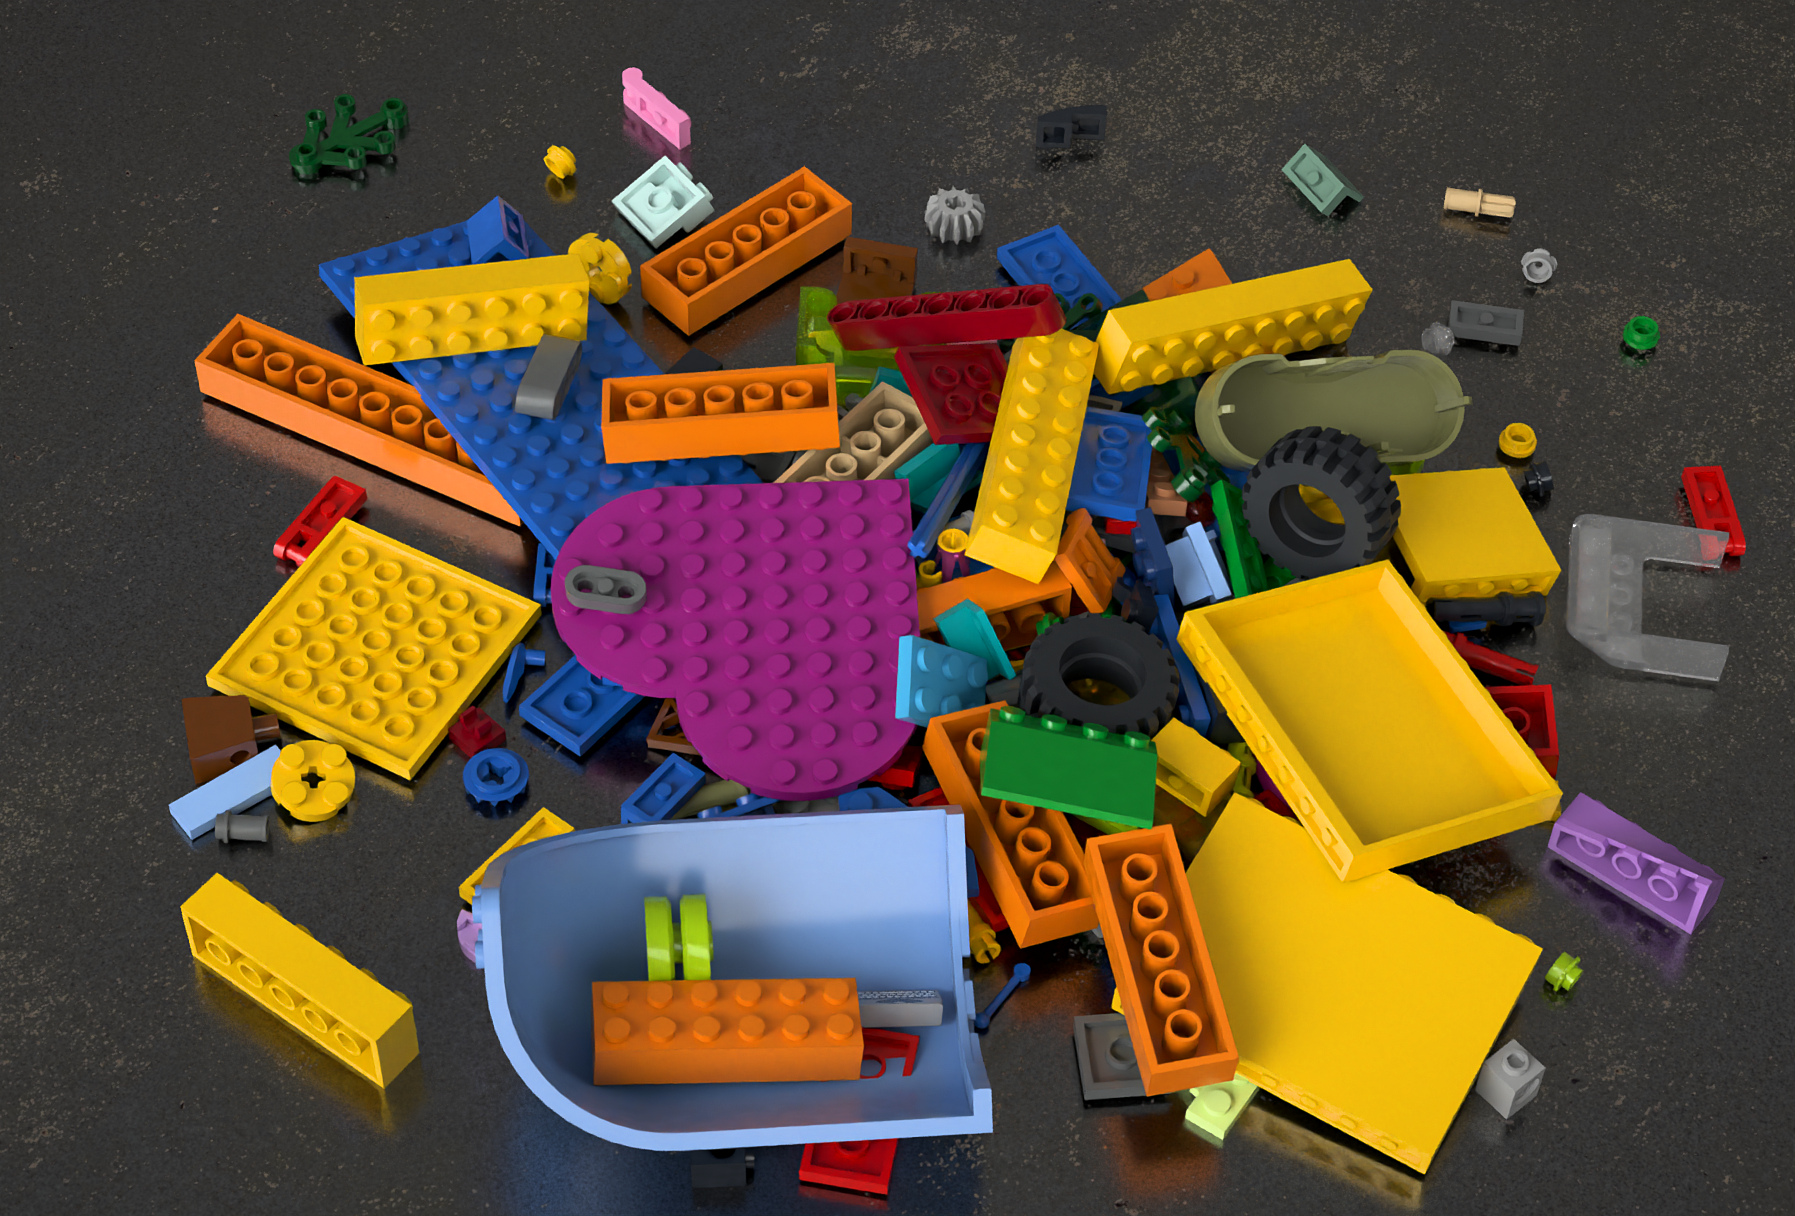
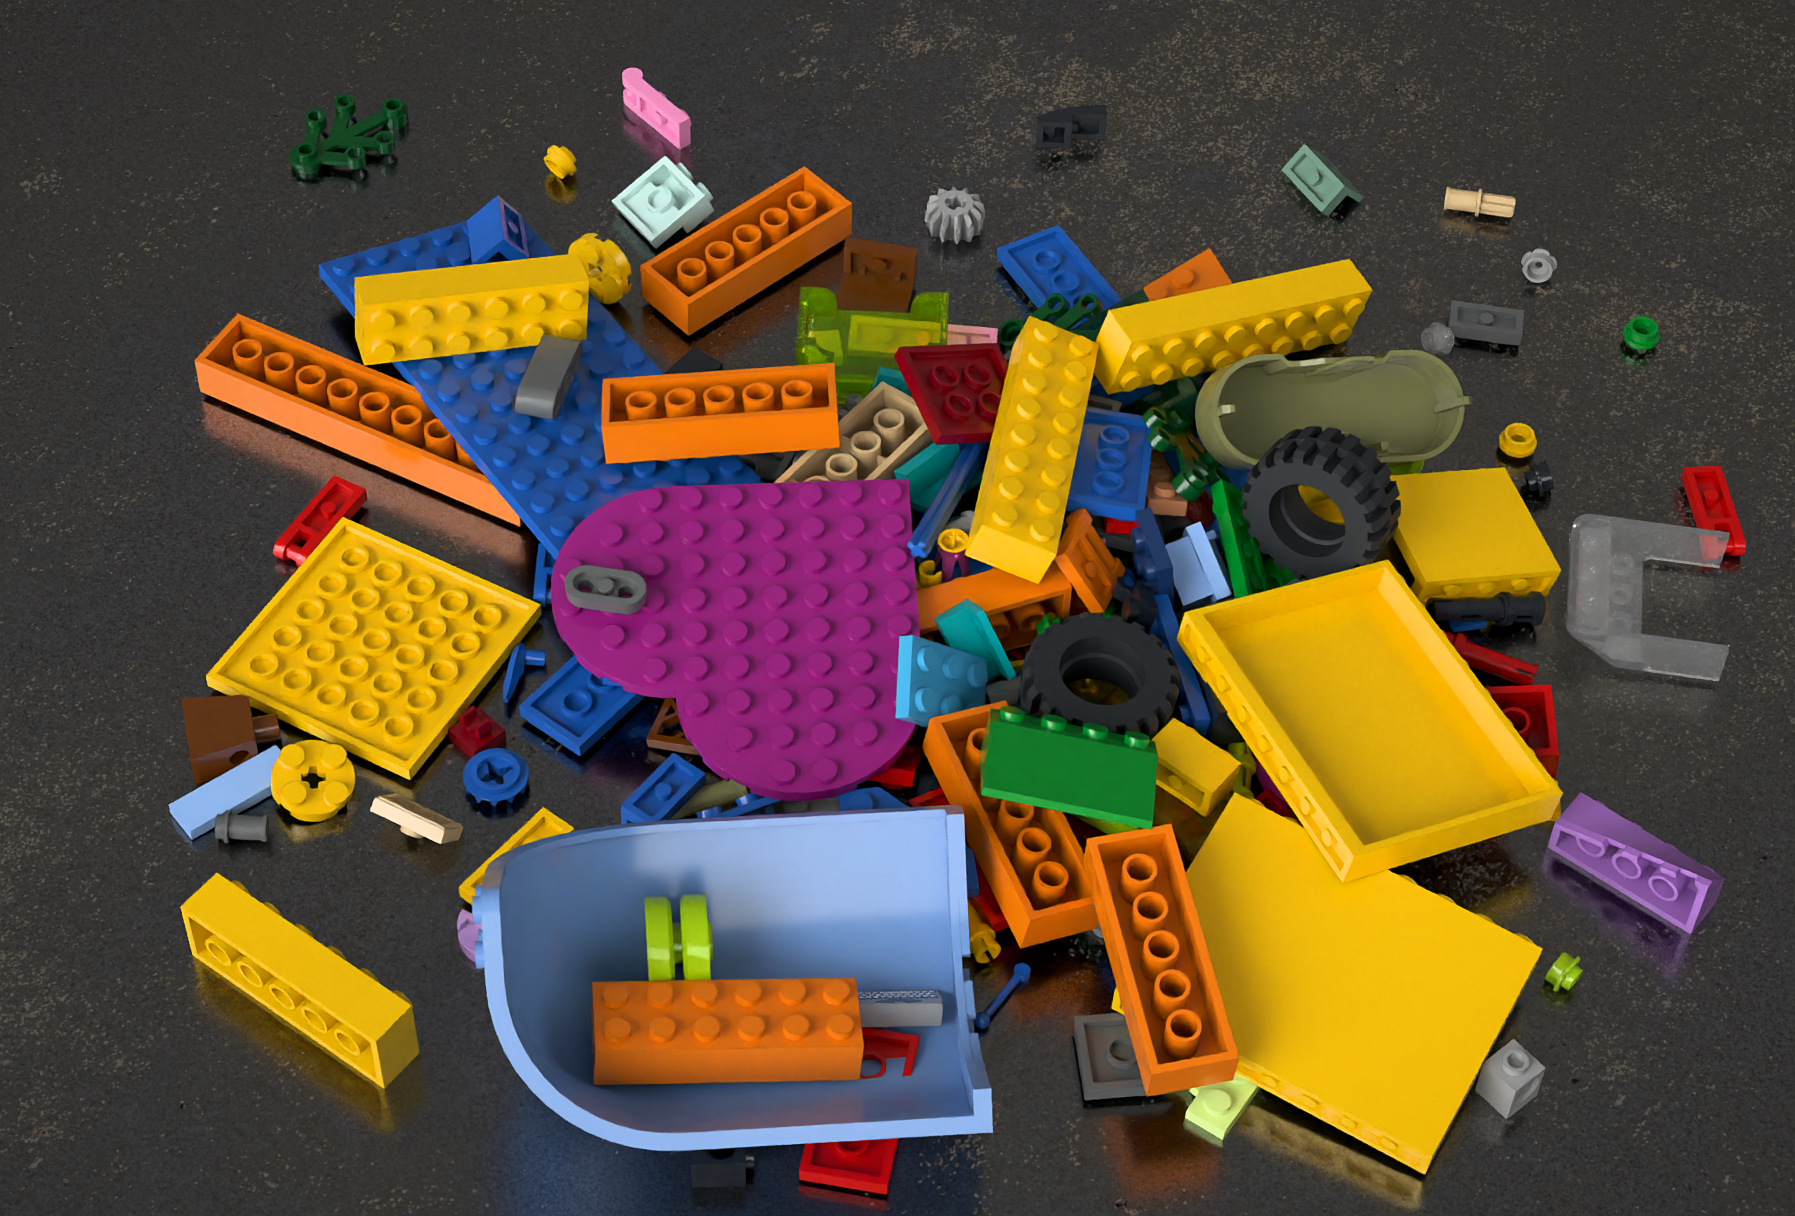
dark red beam [826,284,1067,351] -> none
none -> tan plate [370,793,464,844]

